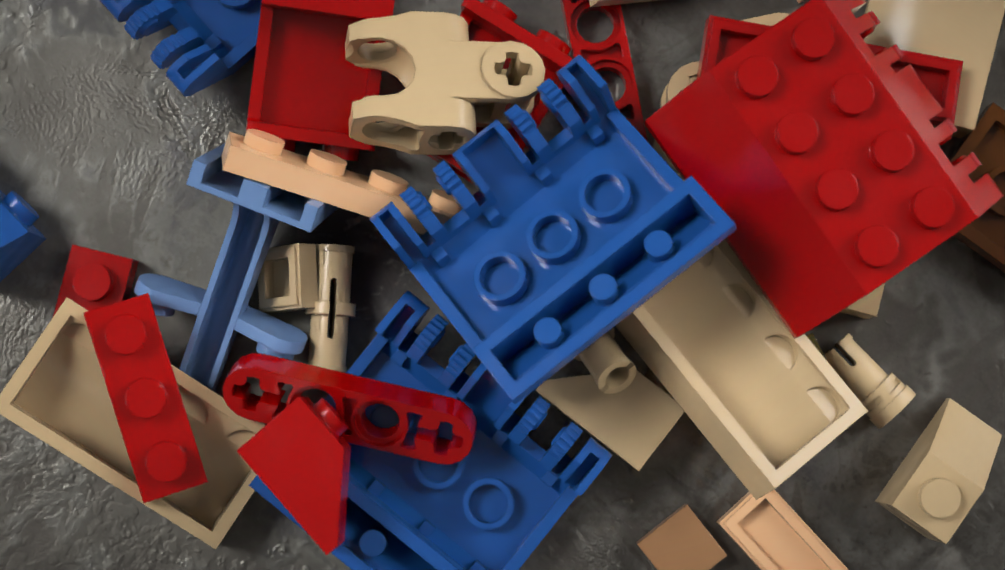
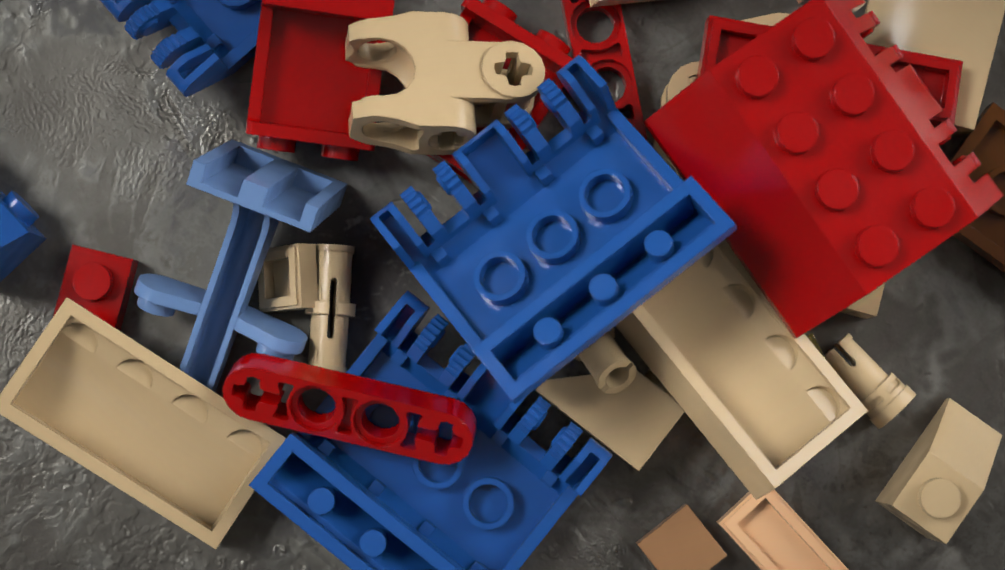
red plate [83,293,208,503] -> none
light nougat plate [221,129,462,234] -> none
red slope [237,396,351,555] -> none

